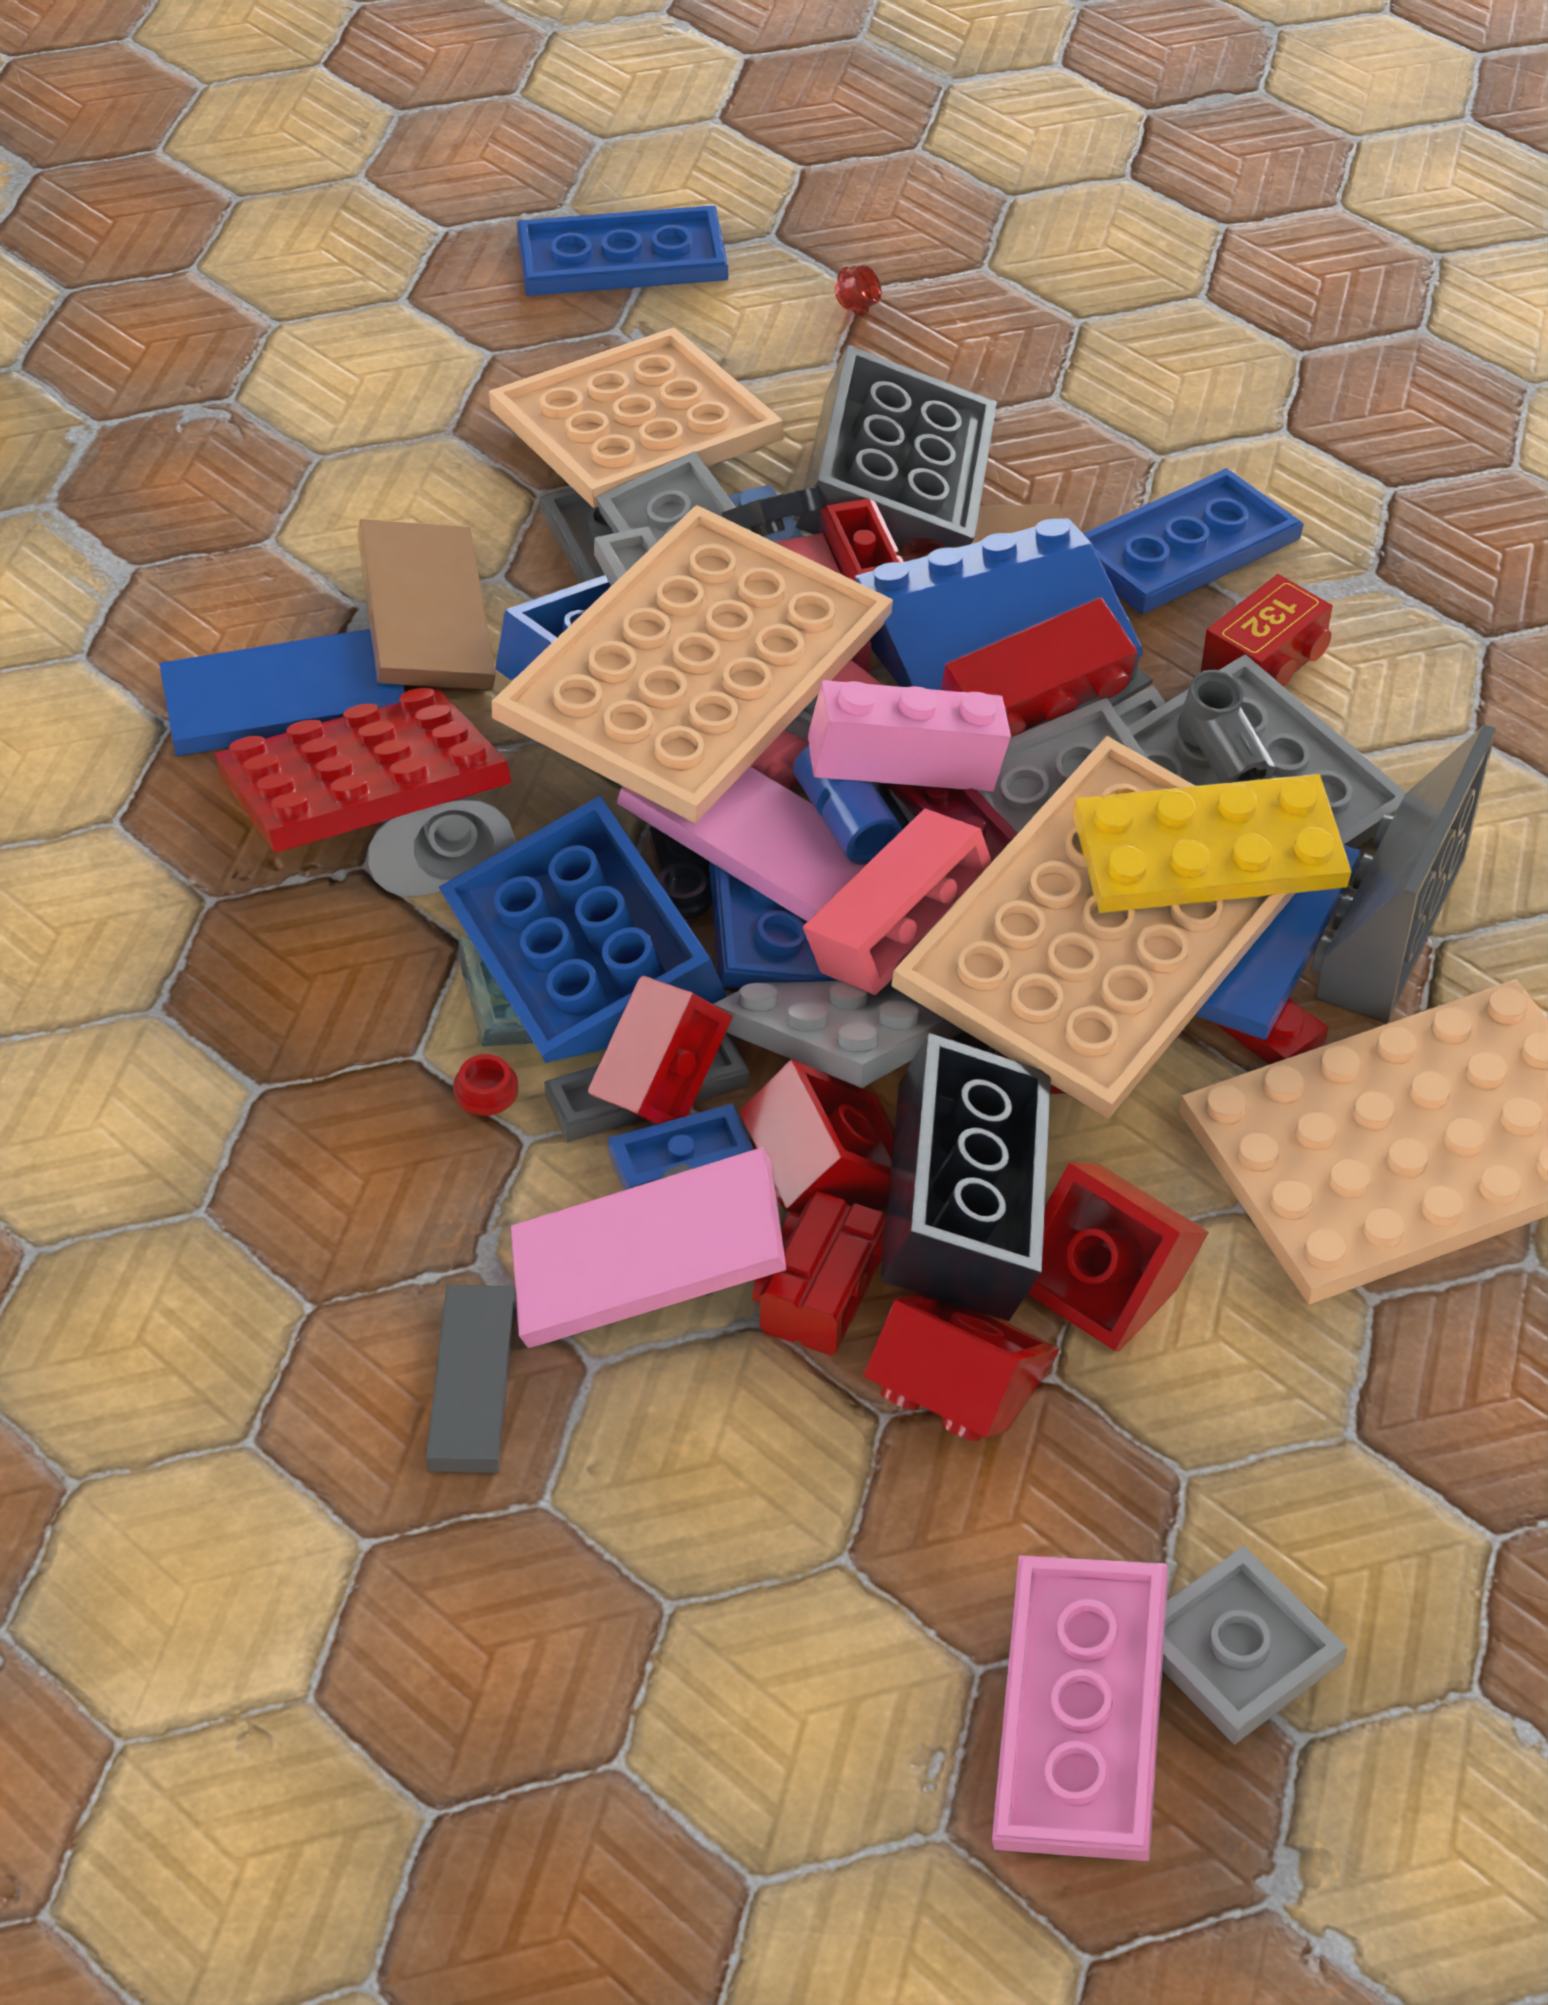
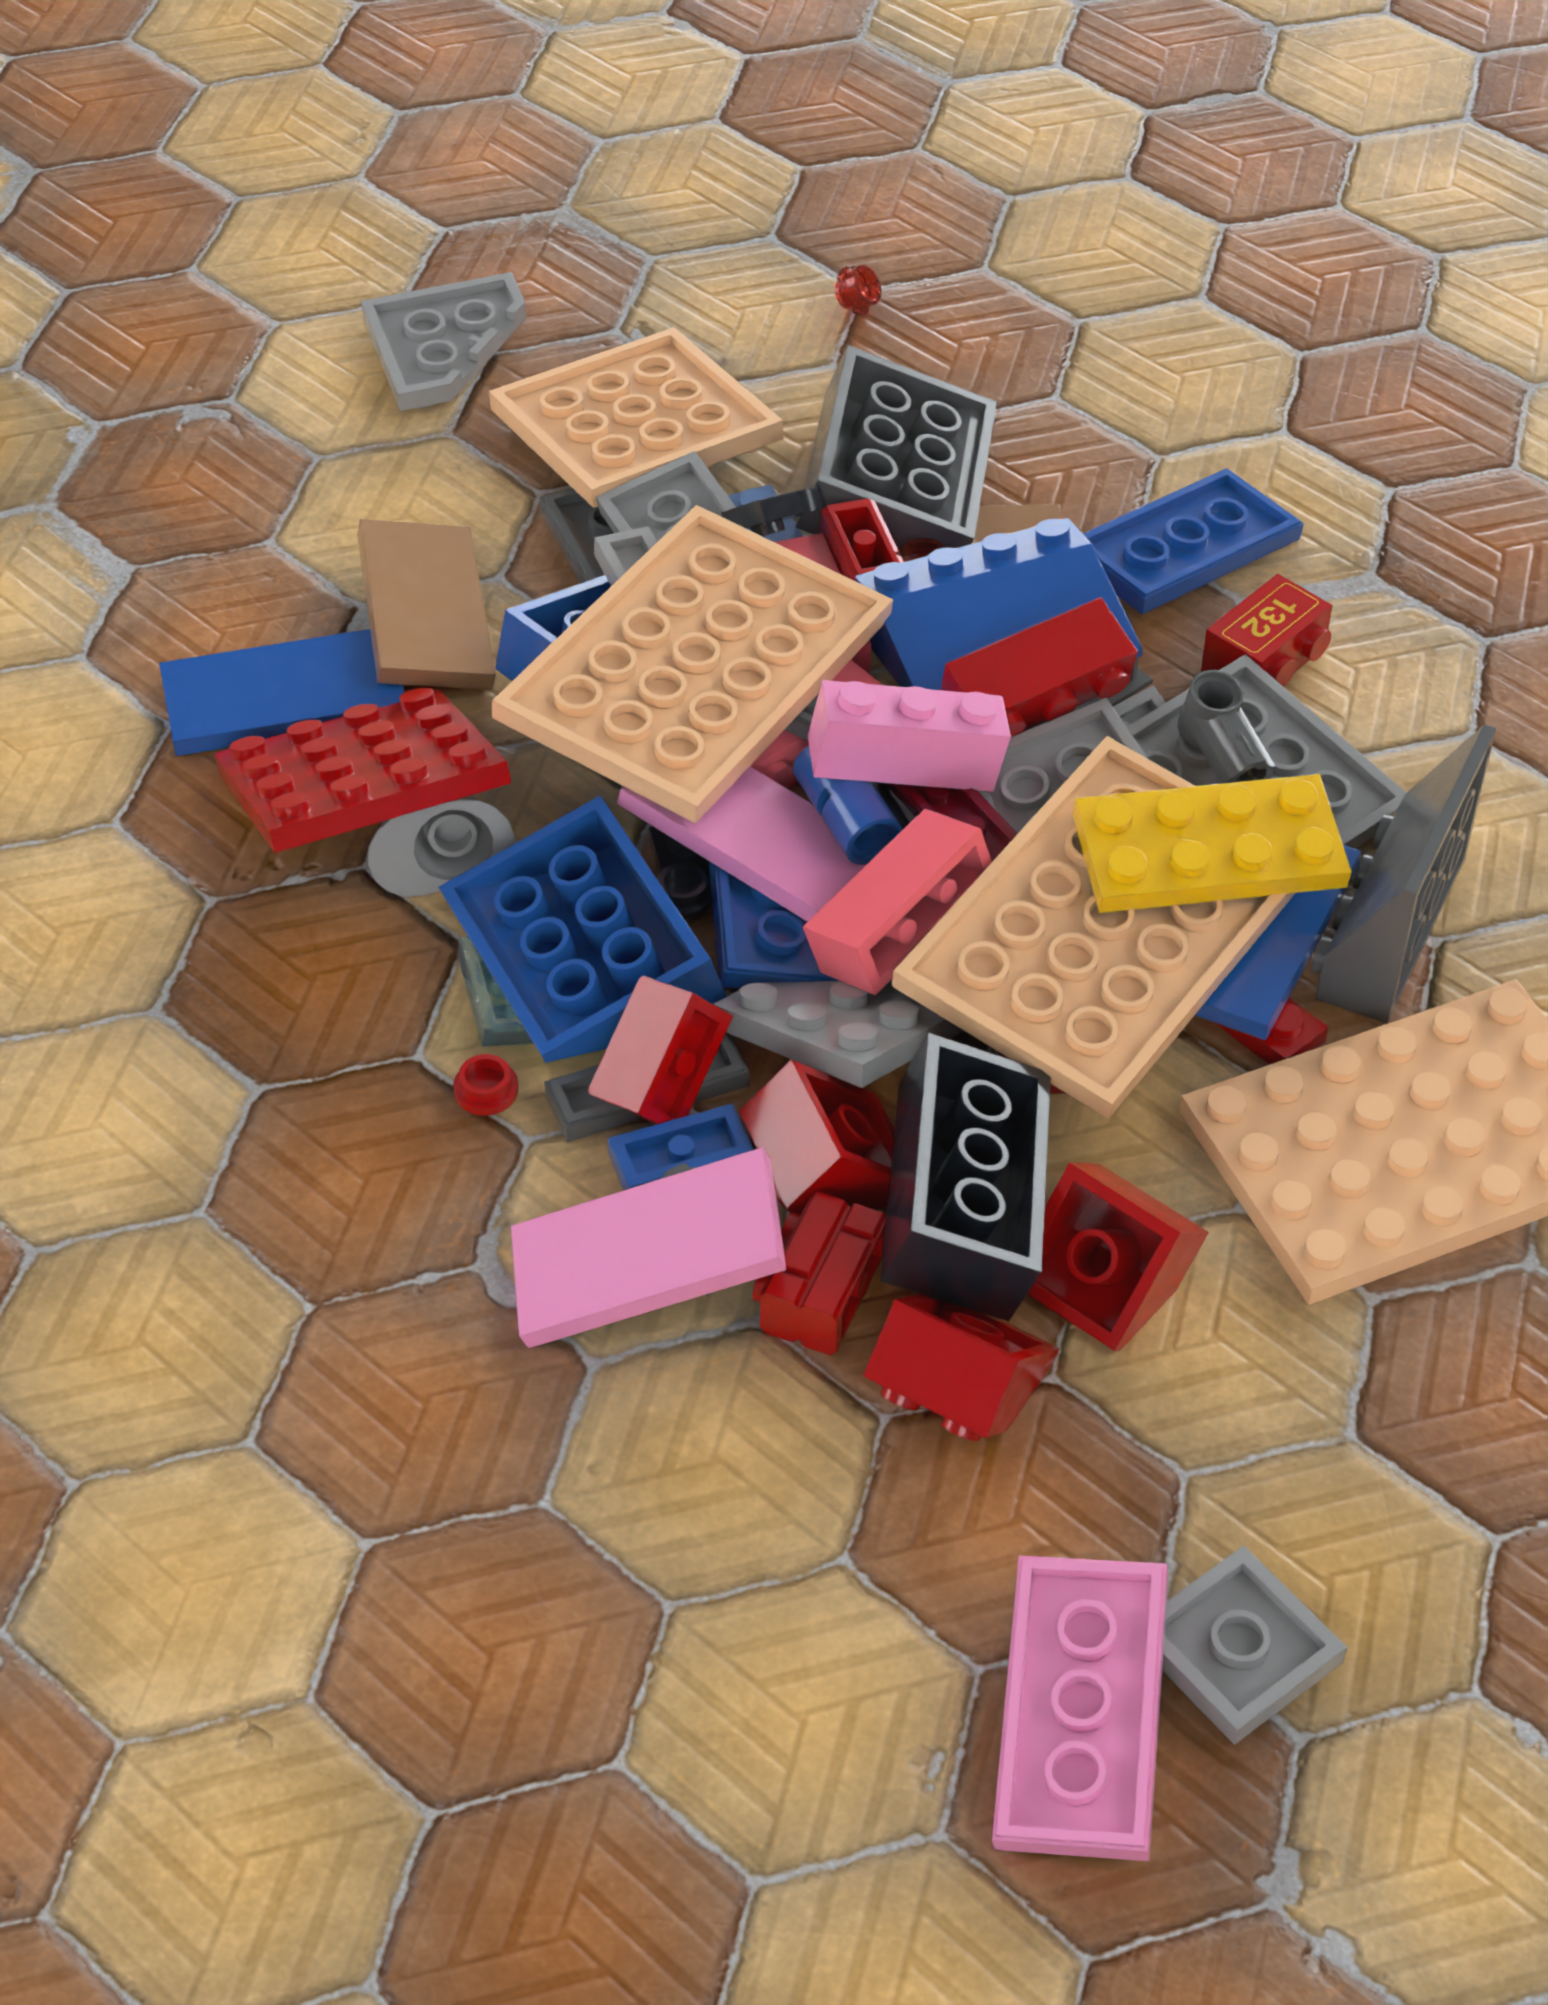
dark grey tile [426,1284,516,1473] -> none
blue tile [517,205,728,296] -> none
none -> light grey plate [361,272,526,411]

